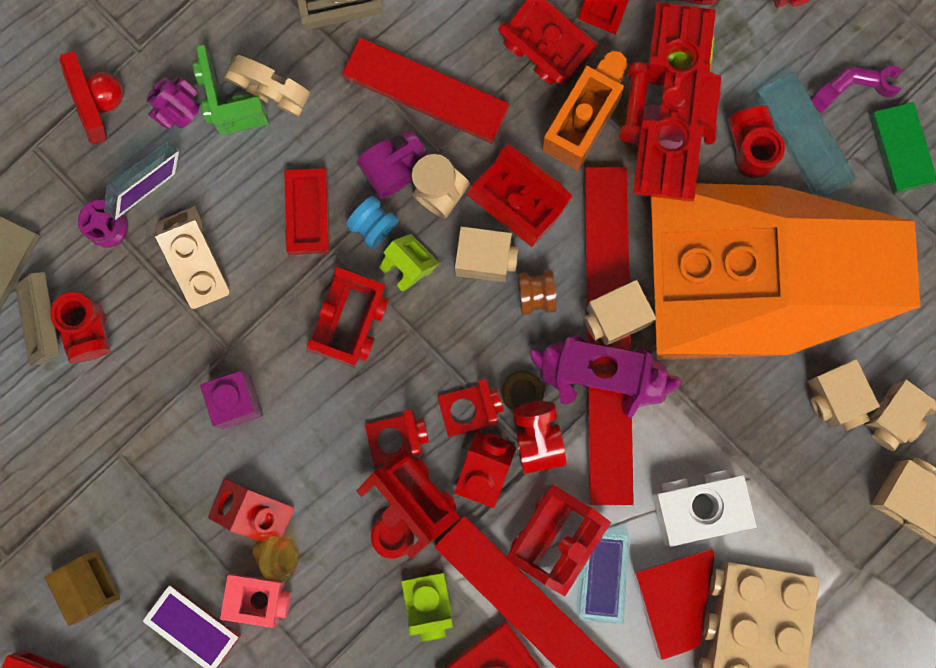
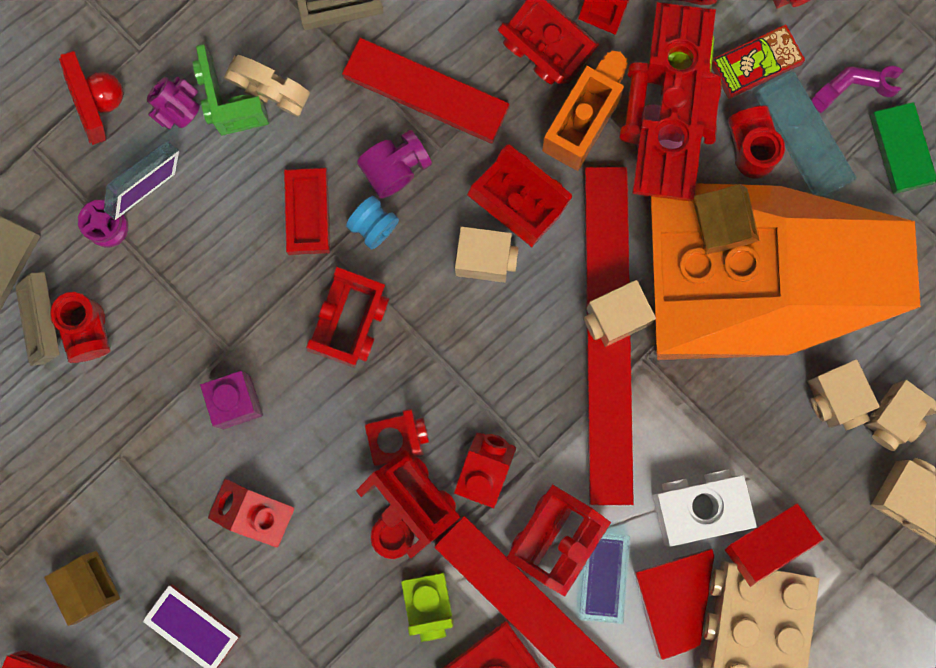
tan bracket [155,206,229,309] -> none
coral brick [220,573,291,628] -> none
clear yellow tile [252,536,298,582] -> none
lime tile [379,234,440,292] -> none
tan piece [412,154,470,219] -> none
red bracket [438,378,504,437] -> none
dark brown tile [501,371,544,412] -> none
red piece [513,401,567,474] -> none
dark orange wheel [518,270,556,315] -> none
magenta piece [530,336,681,418] -> none
none -> pearl gold piece [694,184,760,254]
none -> tile [712,24,805,99]
none -> red tile [725,503,824,587]

